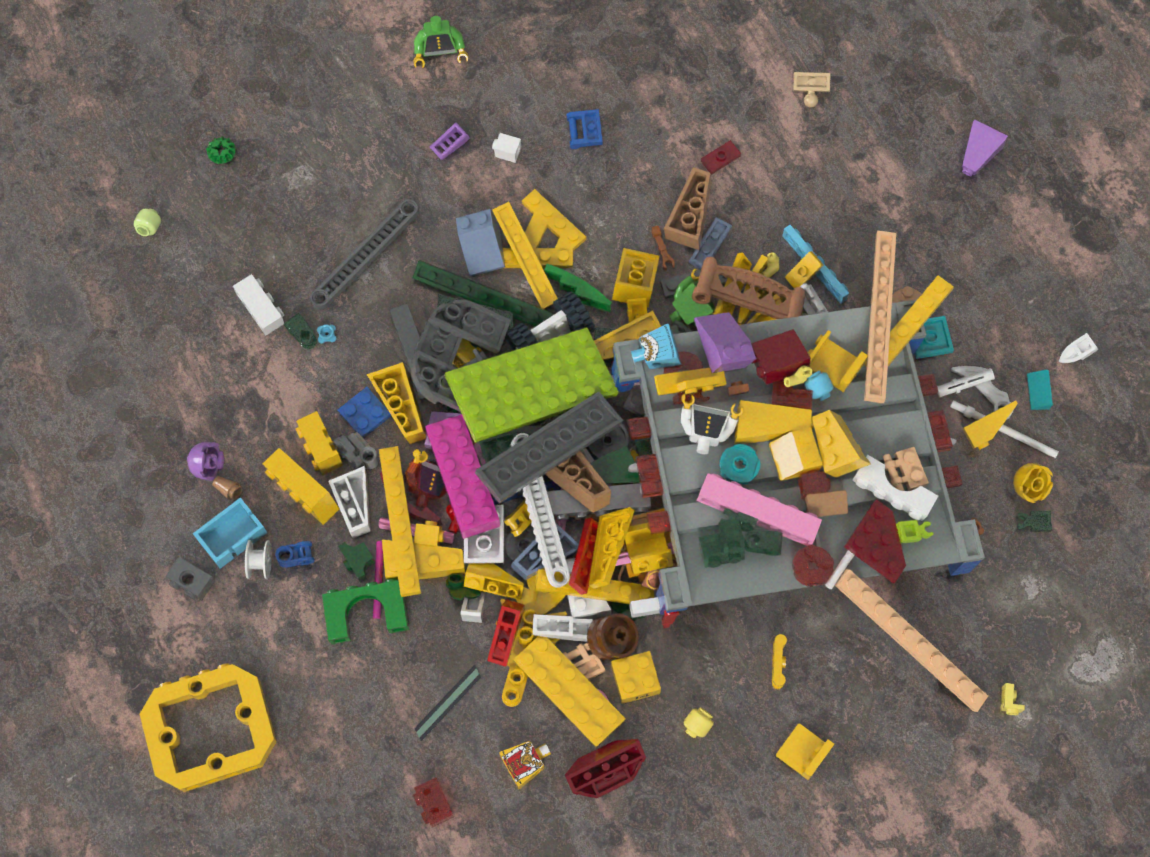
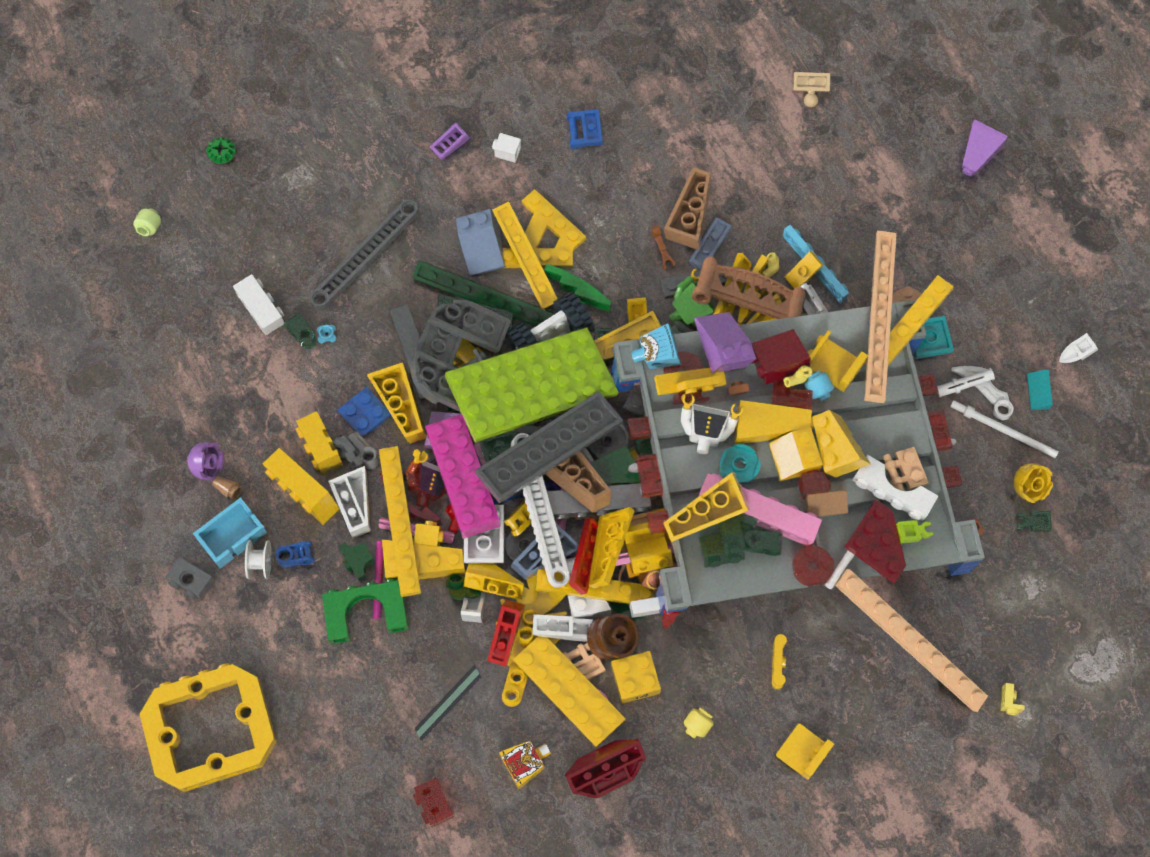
torso [413,16,468,68] -> none
yellow slope [612,248,660,308] -> none
dark red plate [701,140,741,175] -> none
yellow slope [962,401,1018,450] -> none
none -> yellow wedge [664,471,750,542]

